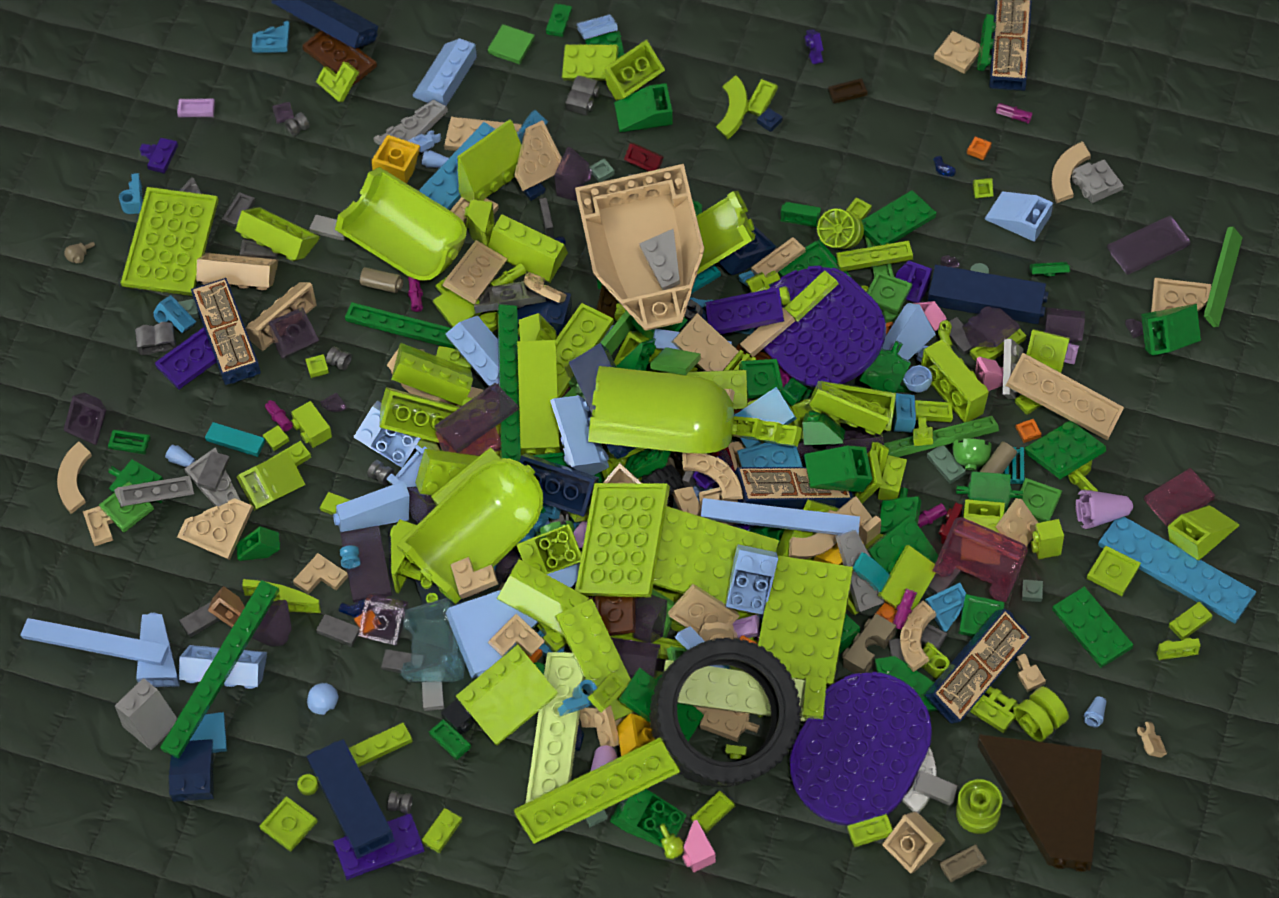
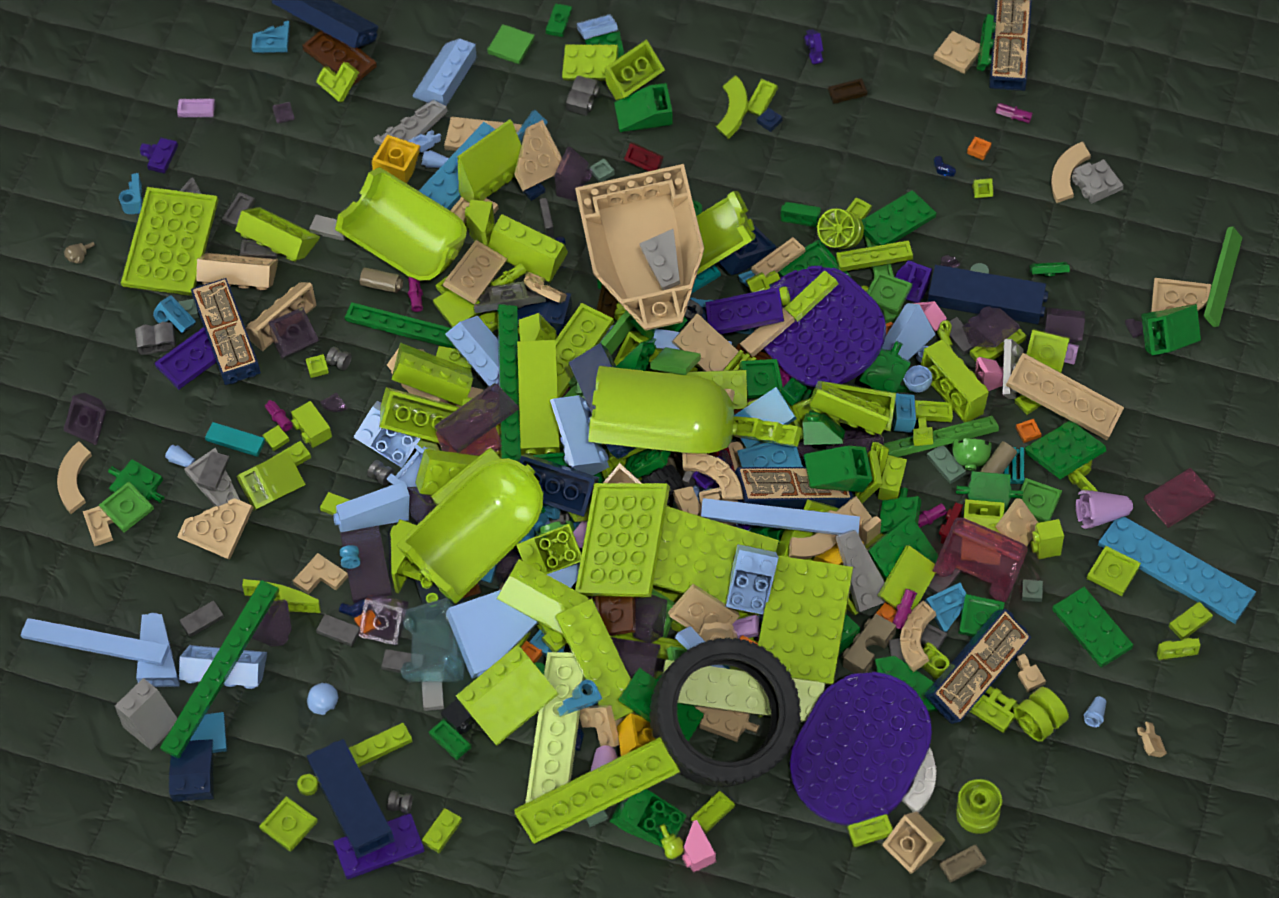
green tile [108,429,151,454] -> none
light grey slope [114,476,194,507] -> none
medium nougat slope [208,586,245,628] -> none
green slope [237,526,280,561] -> none
flat silver wheel [285,112,310,136] -> none
tan plate [451,557,498,599] -> none
tan plate [488,614,545,657] -> none
lime plate [587,671,627,712] -> none
lime plate [725,745,747,760] -> none
lime plate [803,677,827,719] -> none
teal slope [853,552,890,592] -> none
light grey tile [913,770,957,806] -> none
dark brown slope [978,734,1102,872] -> none
light blue slope [985,192,1053,242] -> none
clear purple tile [1107,215,1191,275] -> none
lime slope [1168,505,1239,561] -> none

